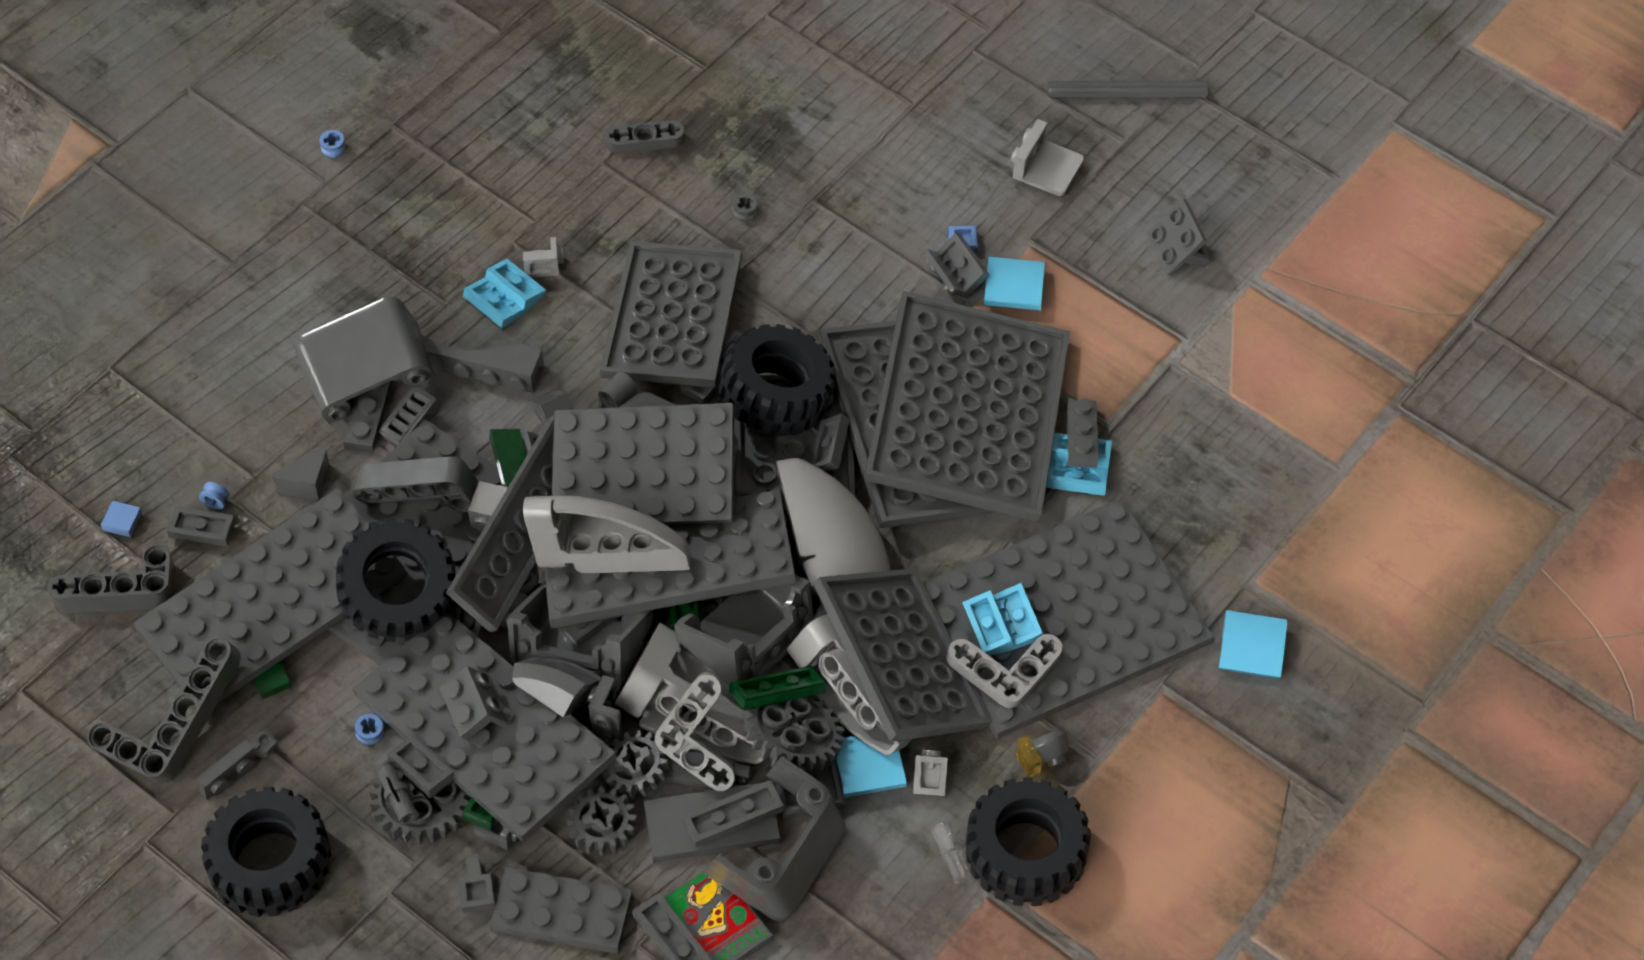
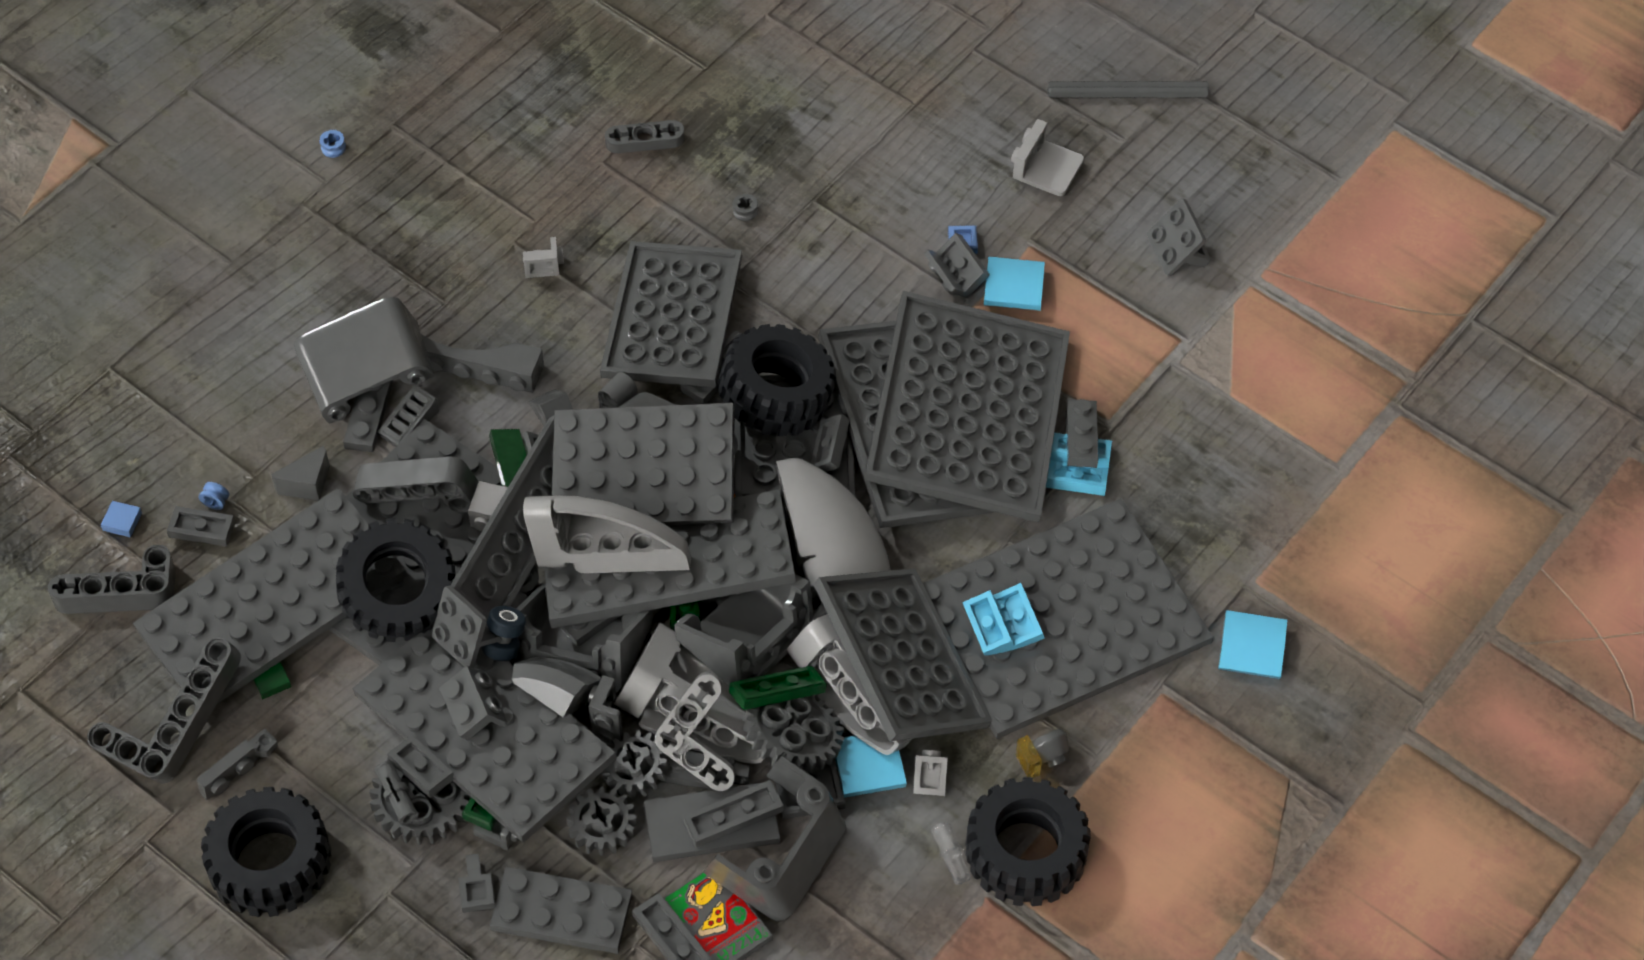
medium blue bush [355,714,384,745] -> none
medium azure slope [463,259,546,328] -> none
light grey beam [946,634,1062,708] -> none
none -> dark grey plate [432,585,526,668]

